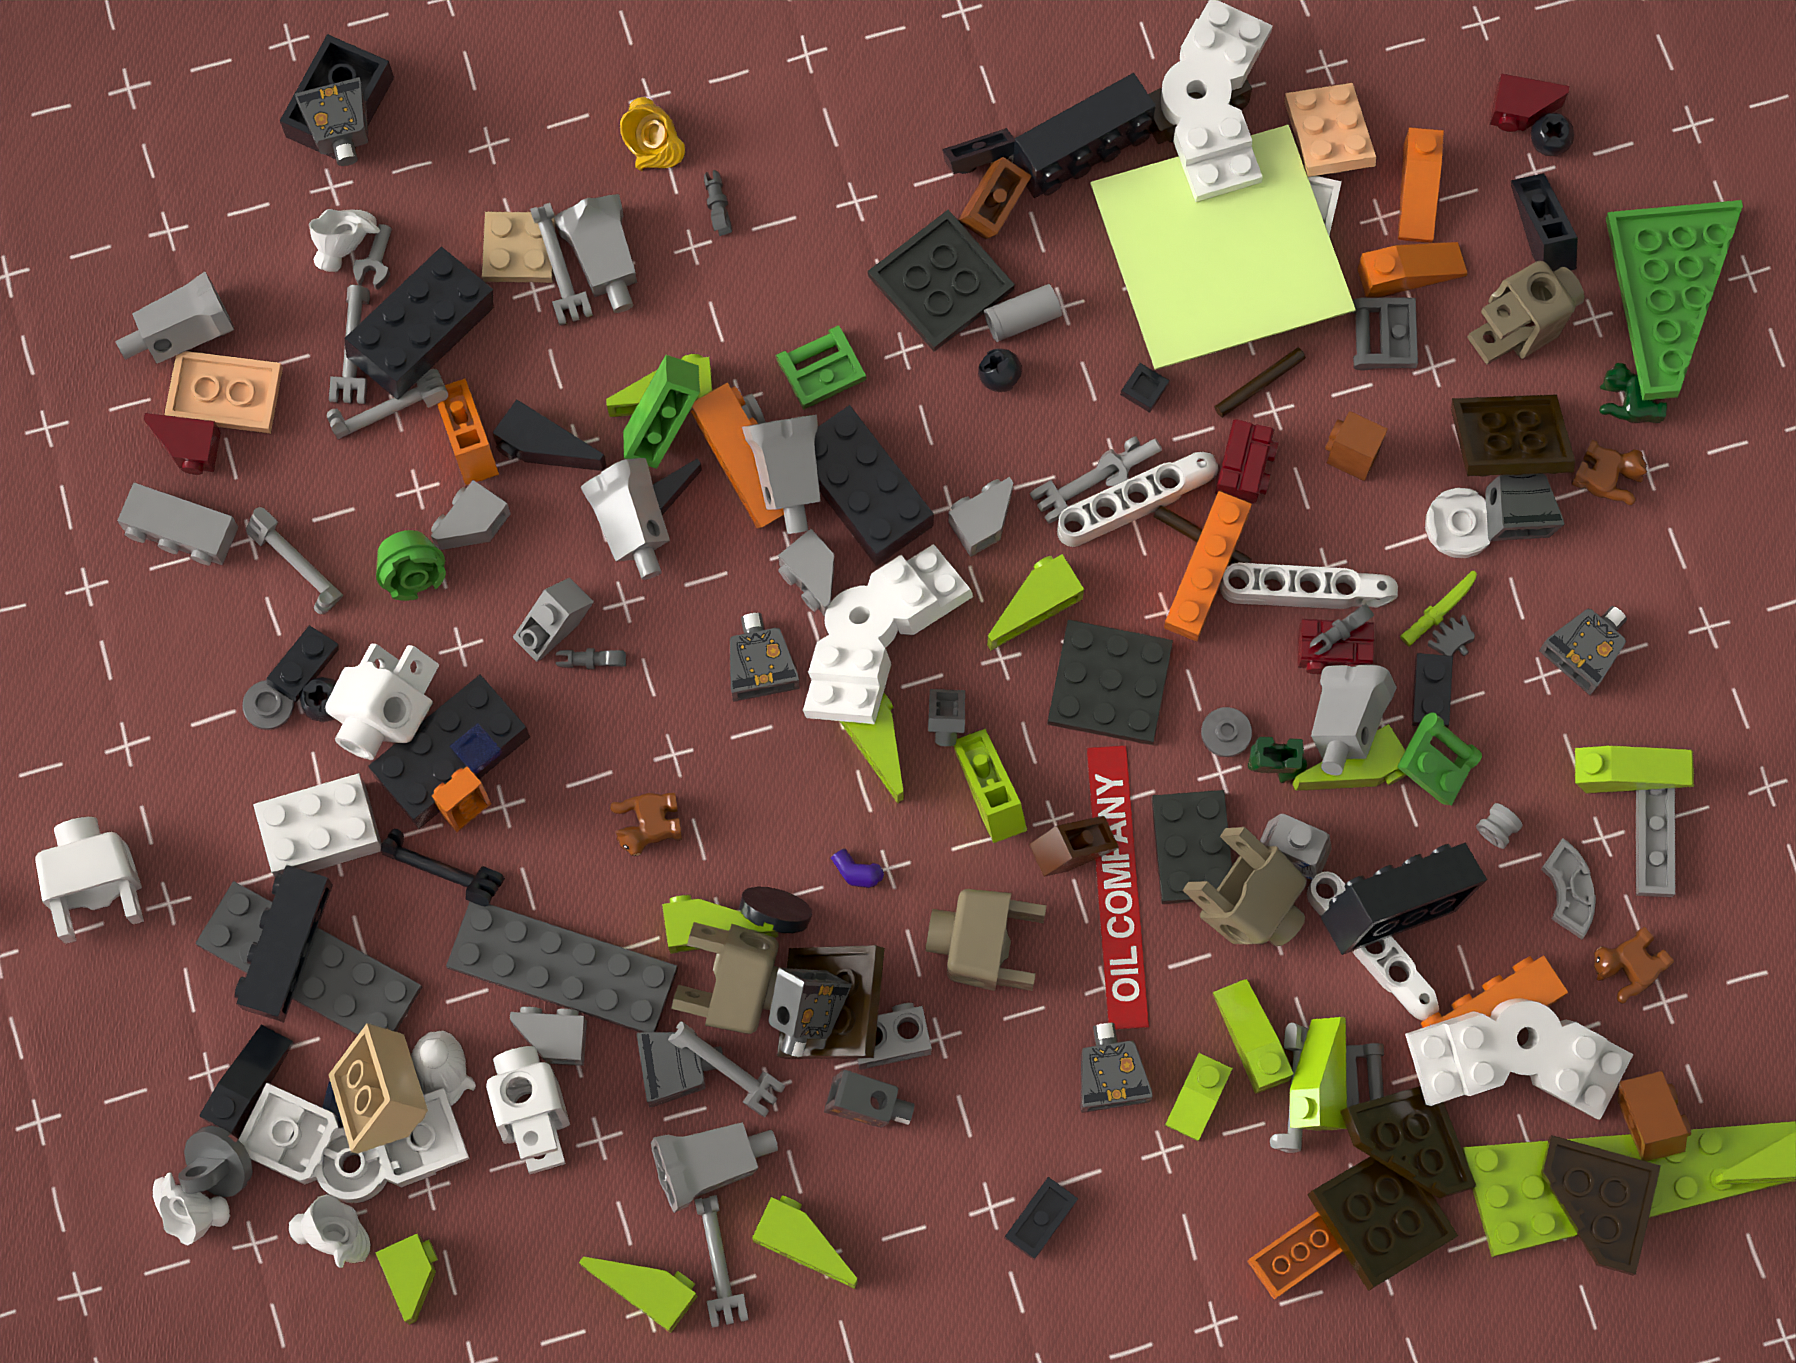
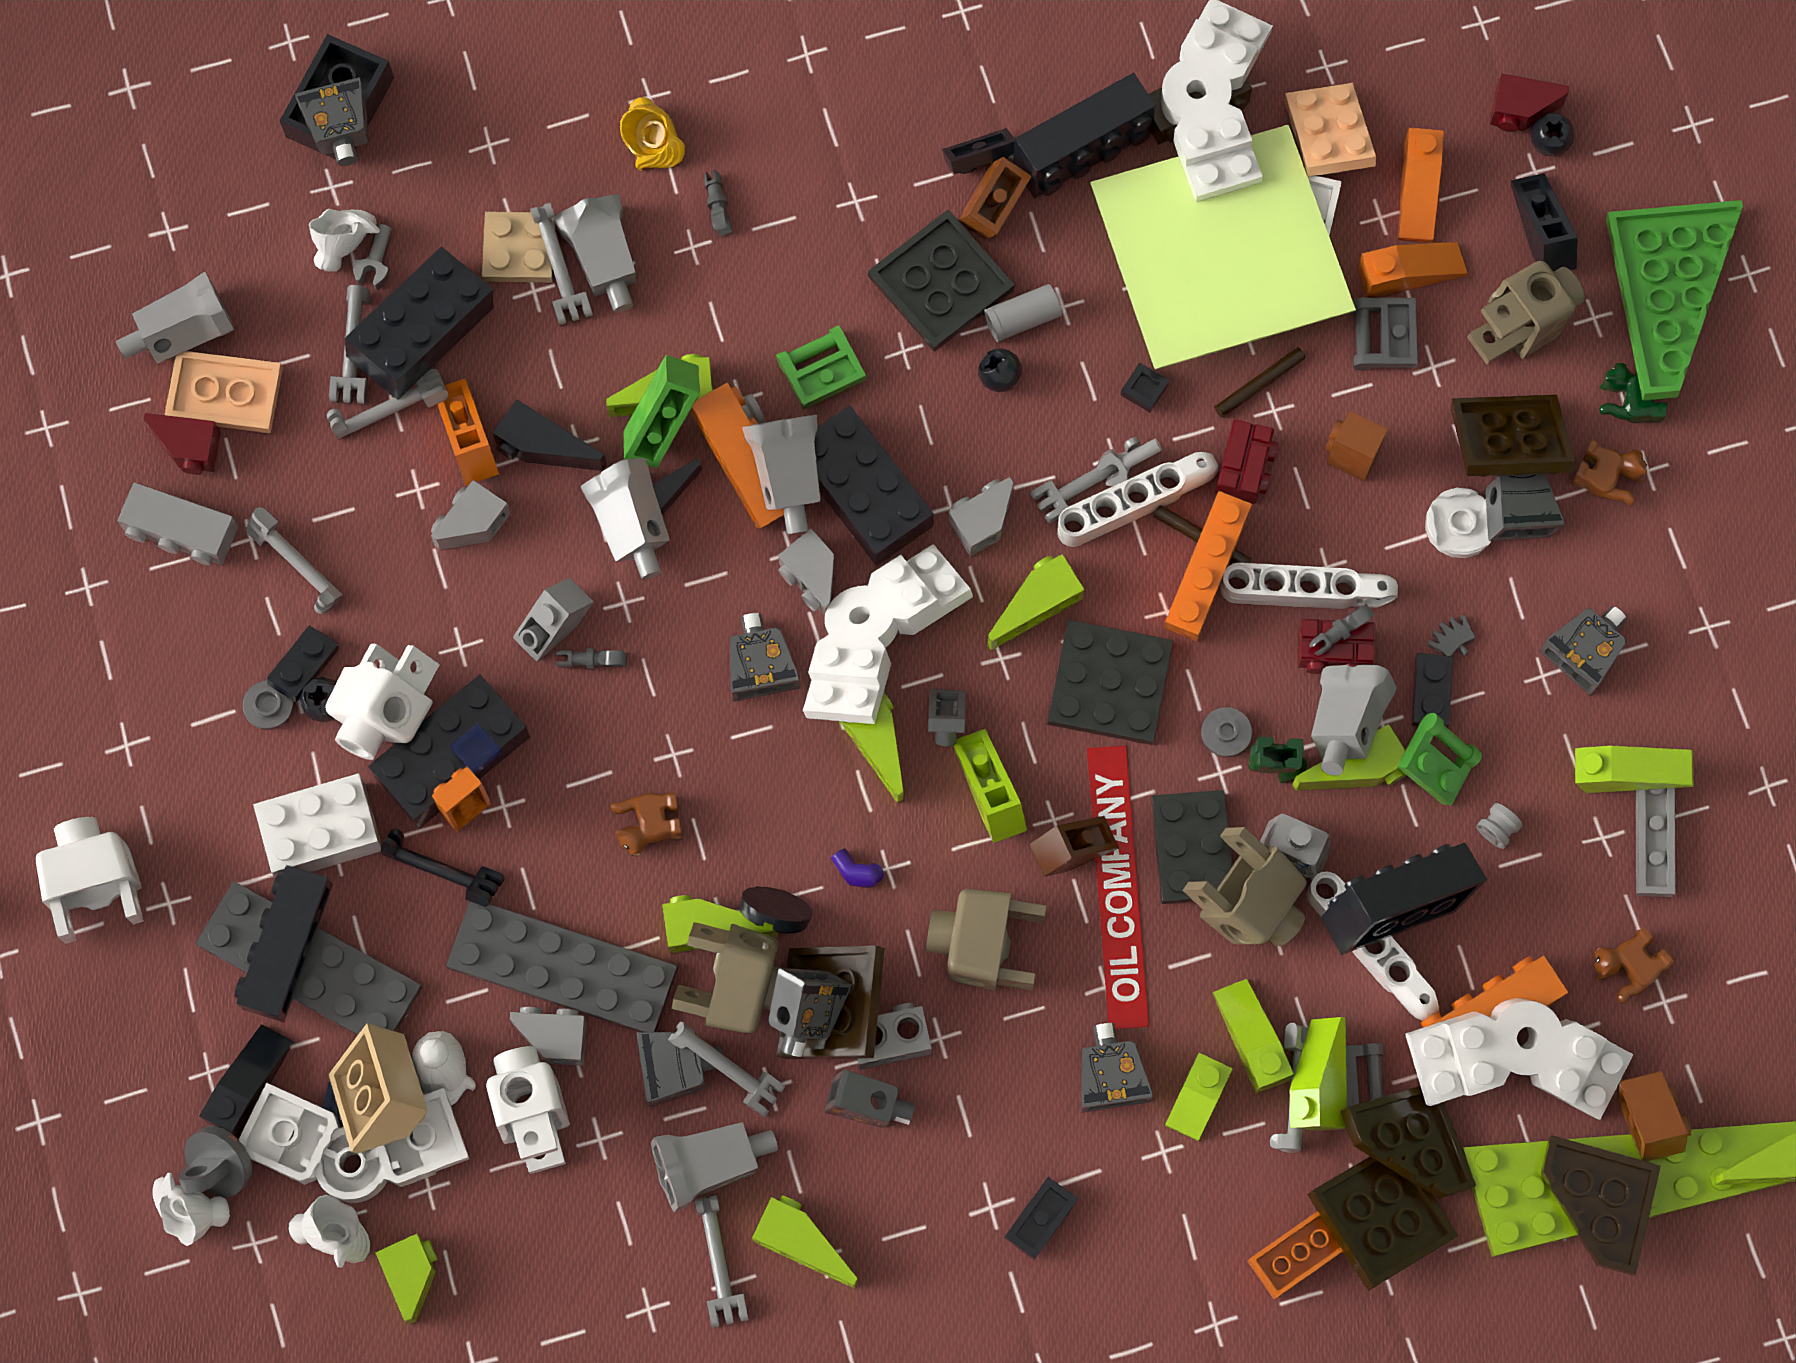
bright green cone [376,530,446,601] -> none
lime slope [579,1256,698,1333] -> none
lime piece [1400,571,1477,647] -> none
light grey tile [1541,838,1596,940] -> none

